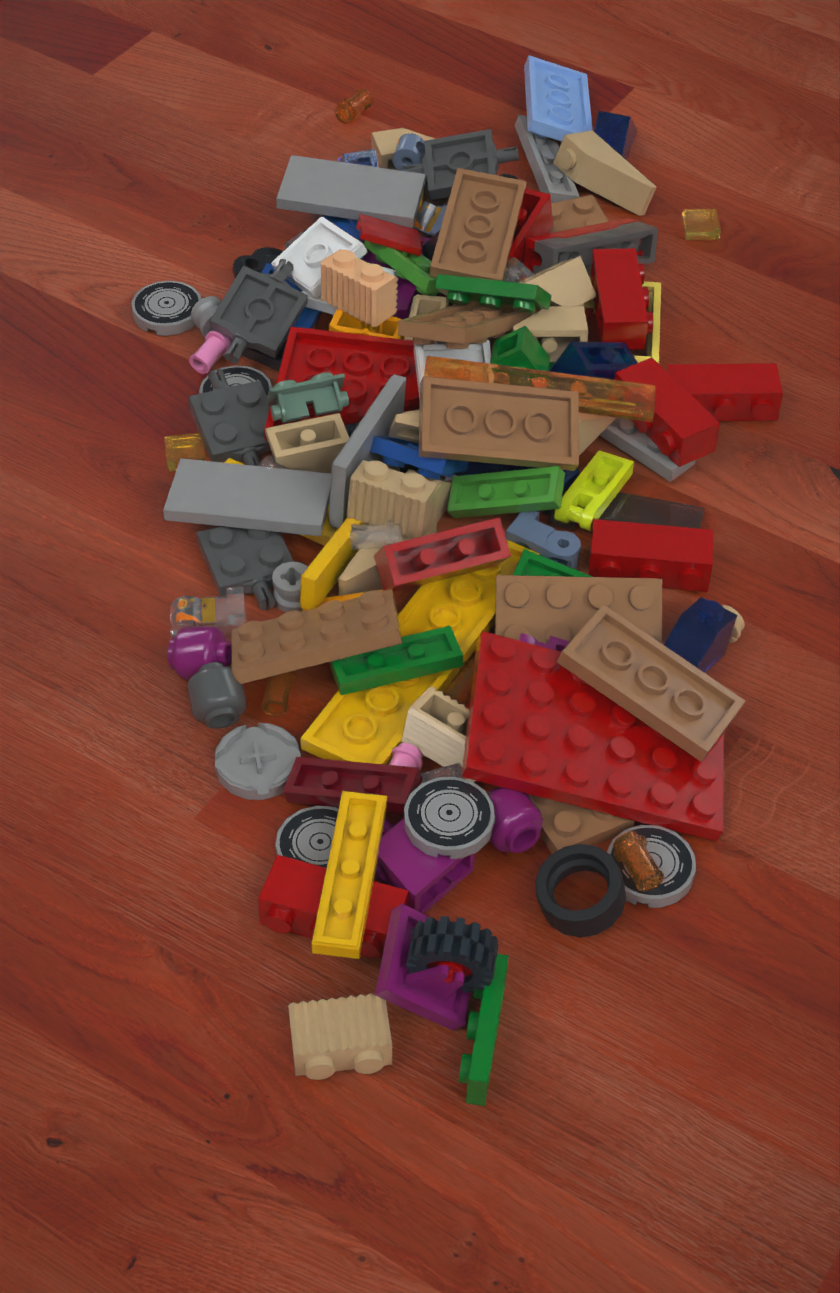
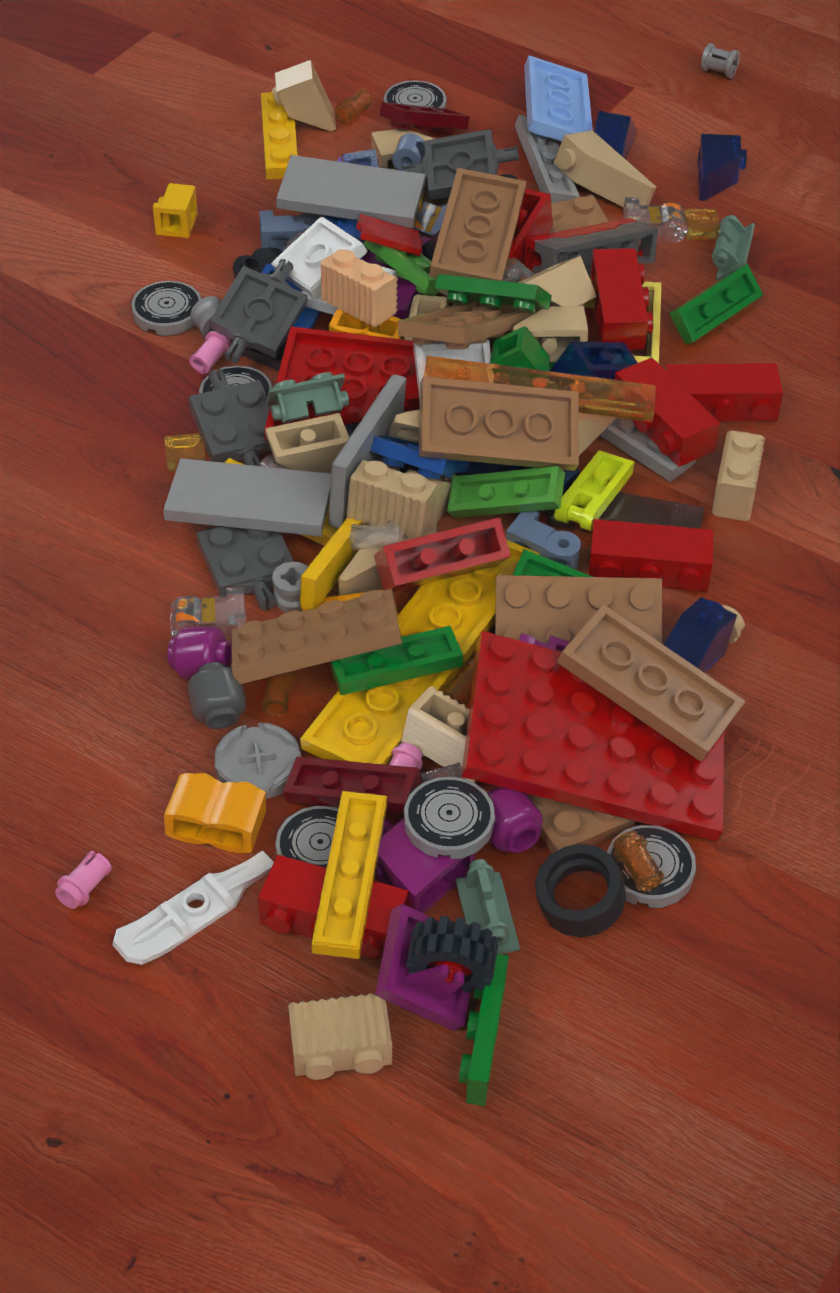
none -> bright pink pin [55,851,112,909]
none -> white piece [112,851,274,965]
none -> yellow brick [153,183,198,238]
none -> light orange brick [164,773,266,853]
none -> sand blue leg [259,210,320,251]
none -> yellow plate [261,91,298,179]
none -> tan slope [272,60,336,131]
none -> dark red plate [379,102,470,133]
none -> tile [383,80,447,127]
none -> sand green hinge [455,859,520,954]
none -> clear leg [622,197,688,244]
none -> green plate [669,264,763,345]
none -> clear blue slope [697,134,747,201]
none -> light grey bush [701,43,740,79]
none -> sand green hinge [712,215,755,281]
none -> tan brick [712,430,765,521]

